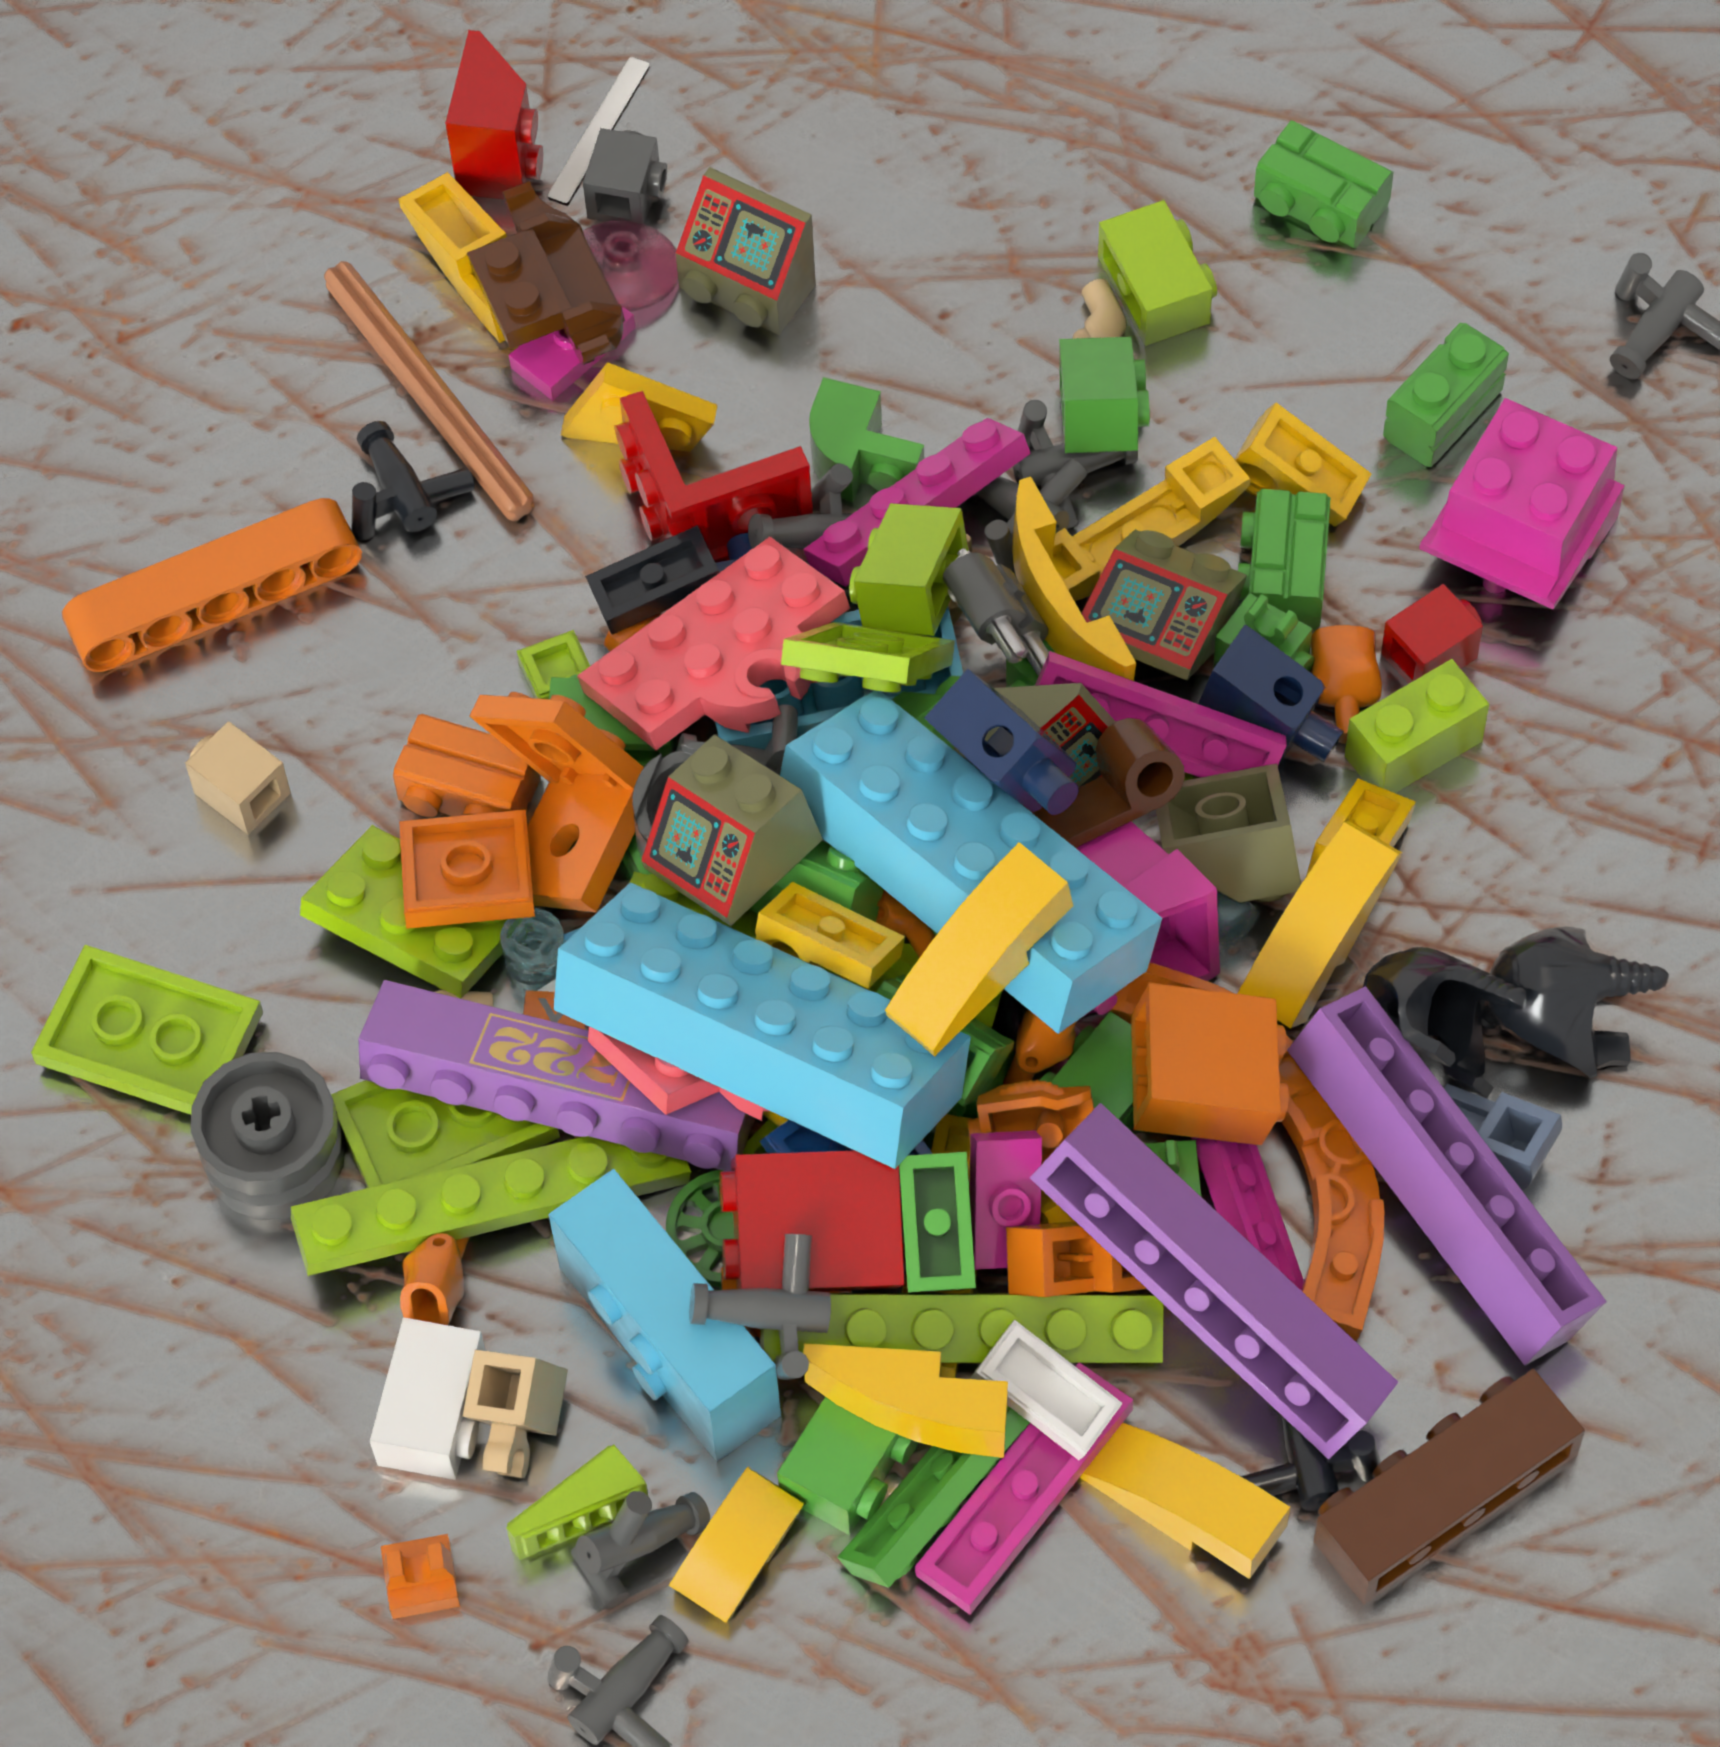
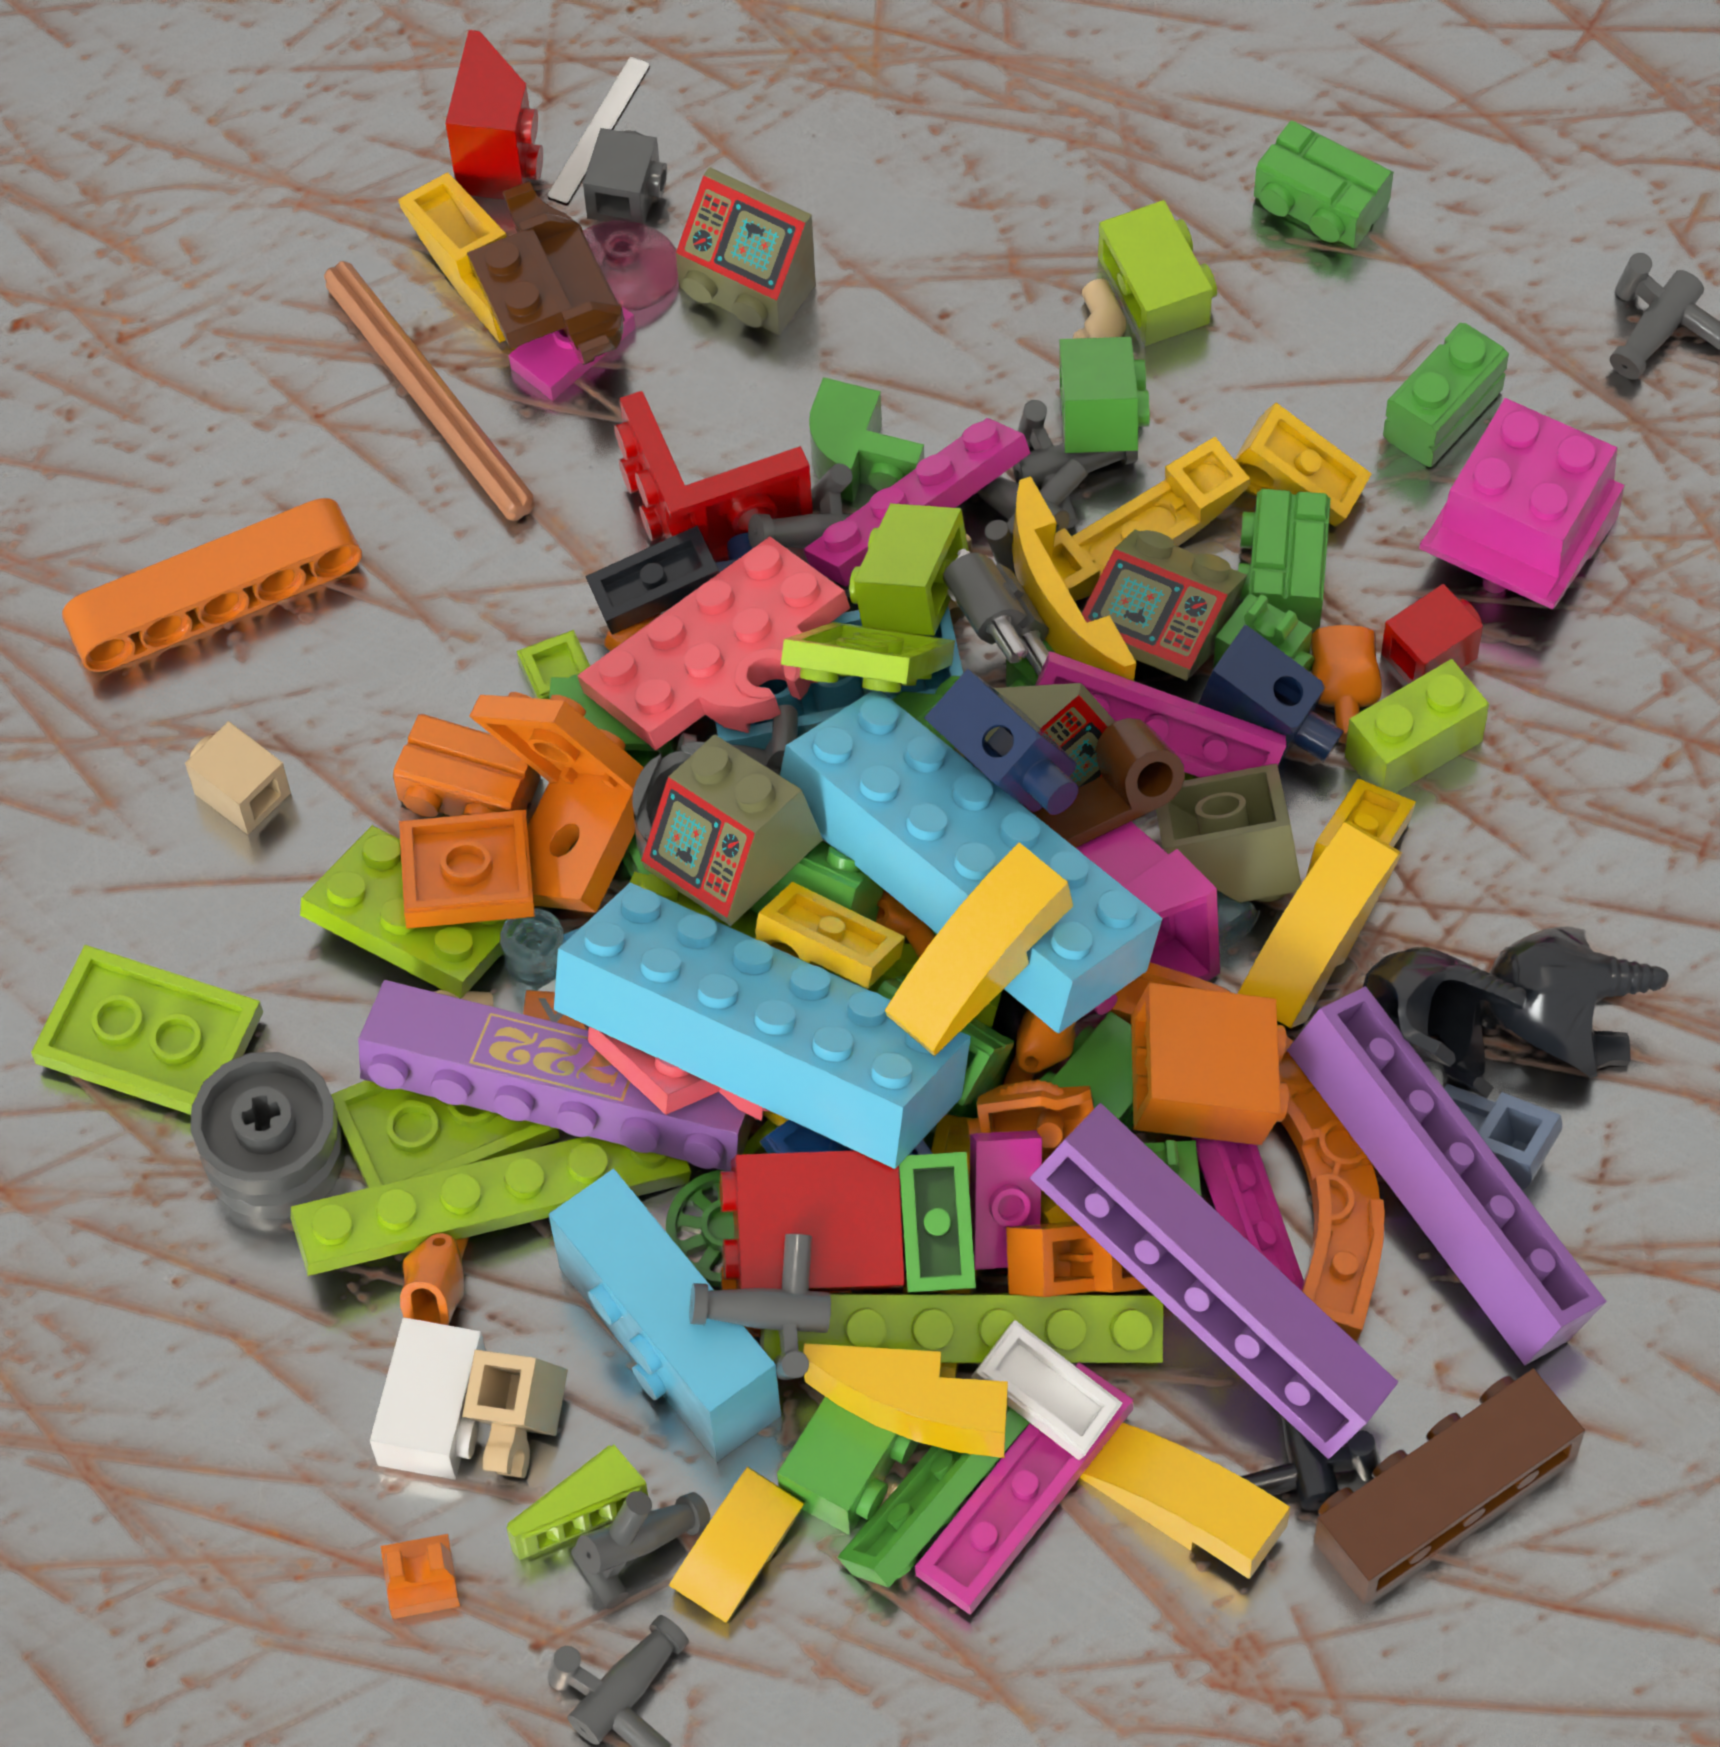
black piece [351,421,475,540] -> none
yellow wing [560,362,718,452] -> none

